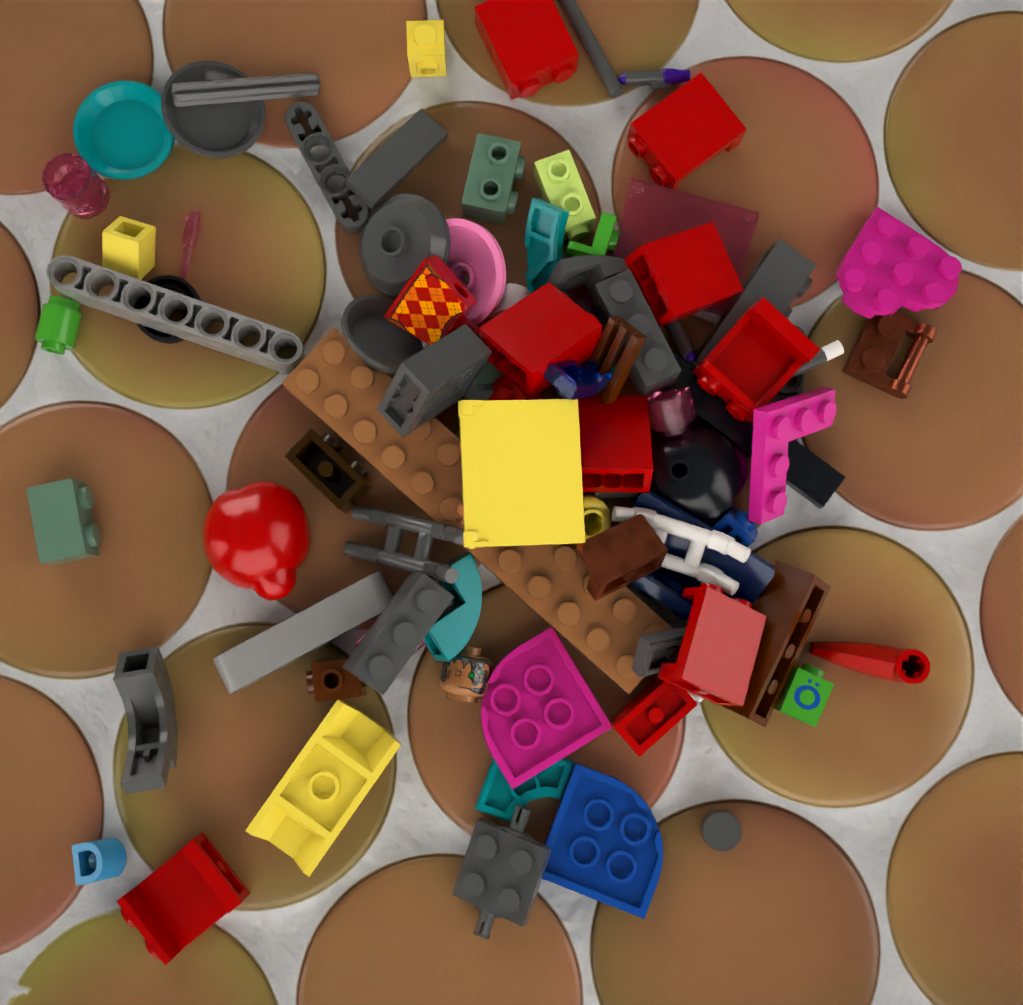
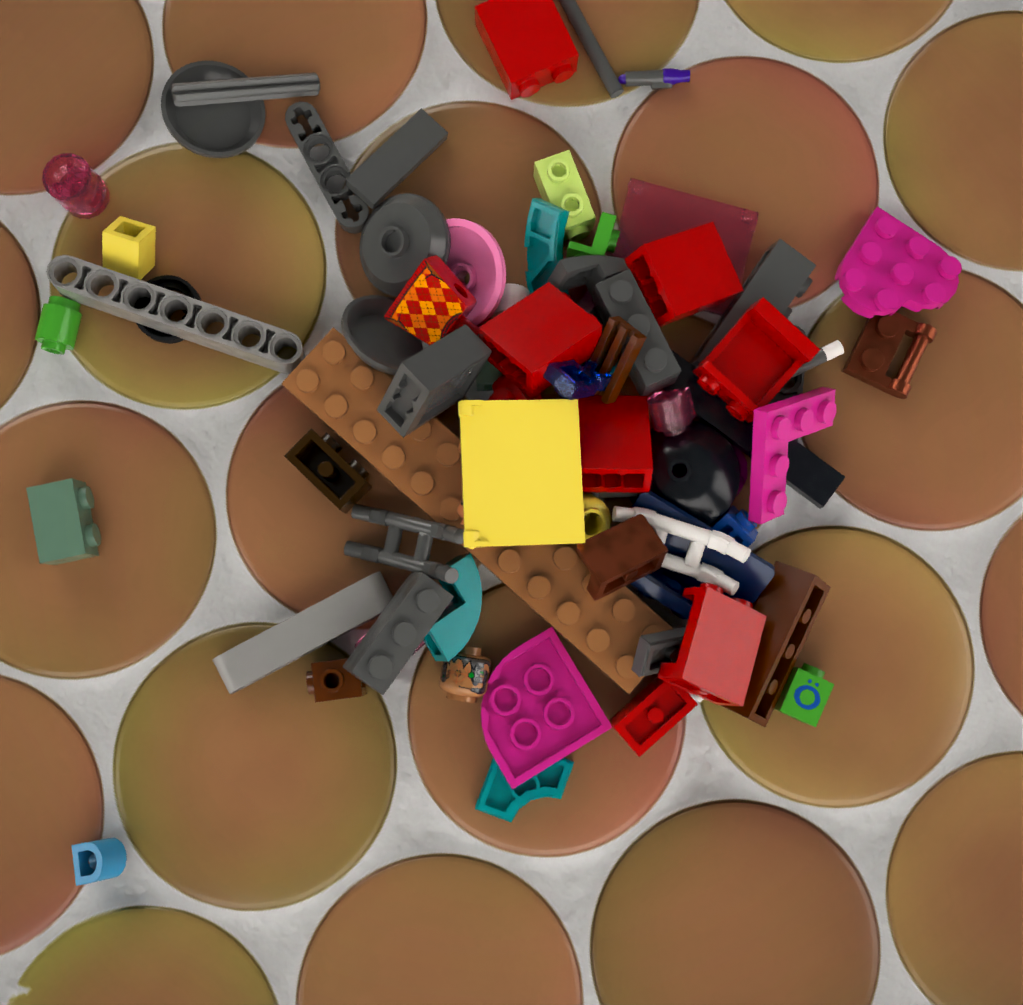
teal piece [73,80,175,180] -> none
dark grey arch [113,646,178,794] -> none
red panel [116,832,250,965] -> none
clear pink piece [179,210,201,279] -> none
red piece [202,481,311,601] -> none
light yellow piece [245,699,402,877] -> none
light yellow brick [406,20,447,78] -> none
dark grey plate [452,804,552,939] -> none
sand green brick [461,133,527,226] -> none
blue plate [542,762,663,919] -> none
red panel [627,72,747,193] -> none
dark grey piece [664,320,697,362] -> none
dark grey tile [701,809,742,851] -> none
red piece [810,641,930,684] -> none

